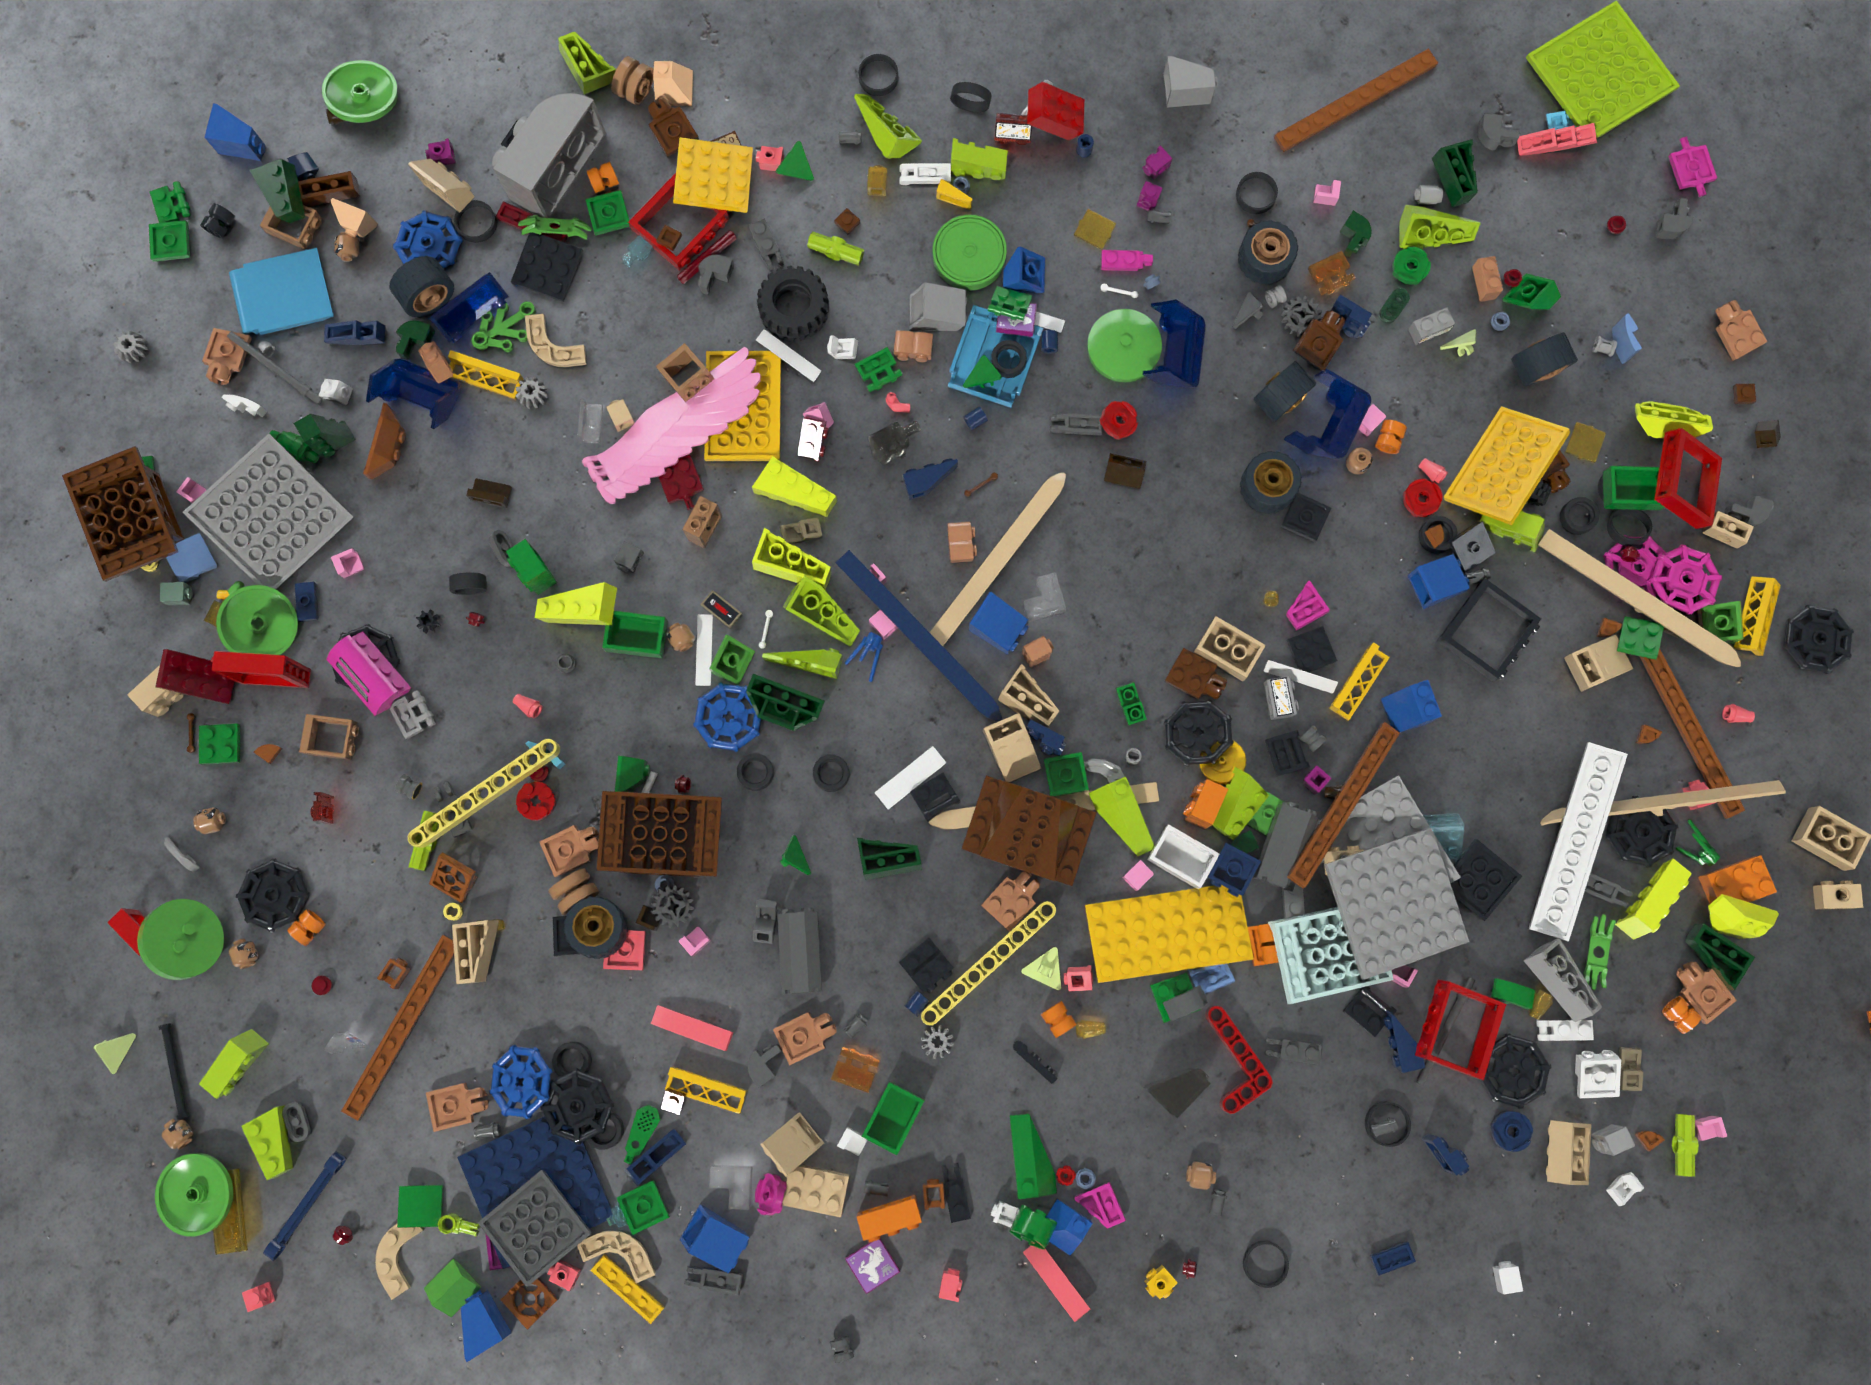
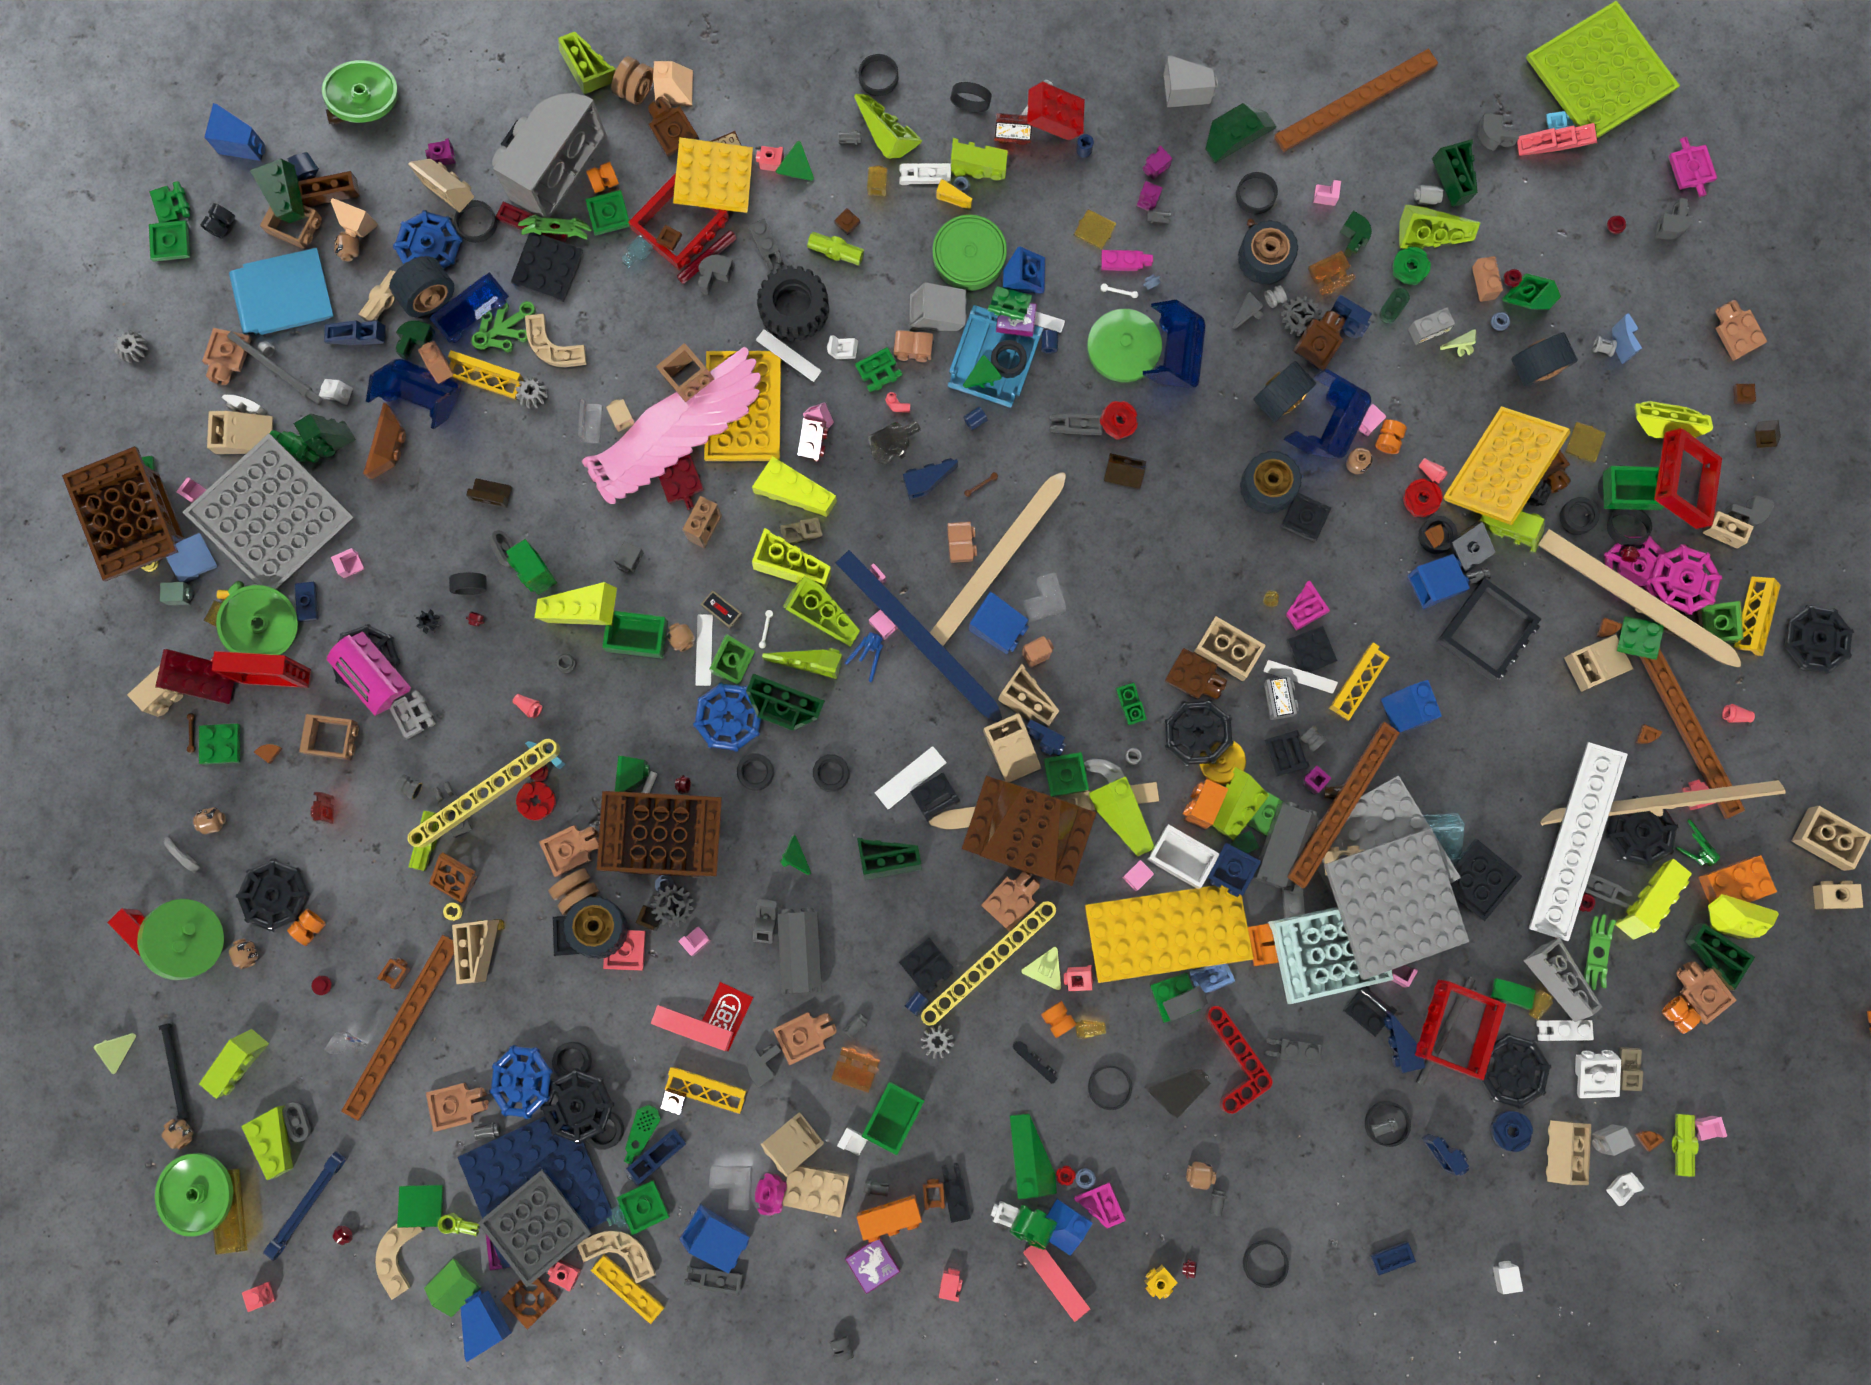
none -> tan slope [207,411,273,454]
none -> tan piece [358,270,395,322]
none -> red sticker [702,982,754,1051]
none -> black tyre [1088,1065,1132,1110]
none -> dark green wedge [1205,103,1277,163]
none -> dark red plate [1579,893,1595,912]

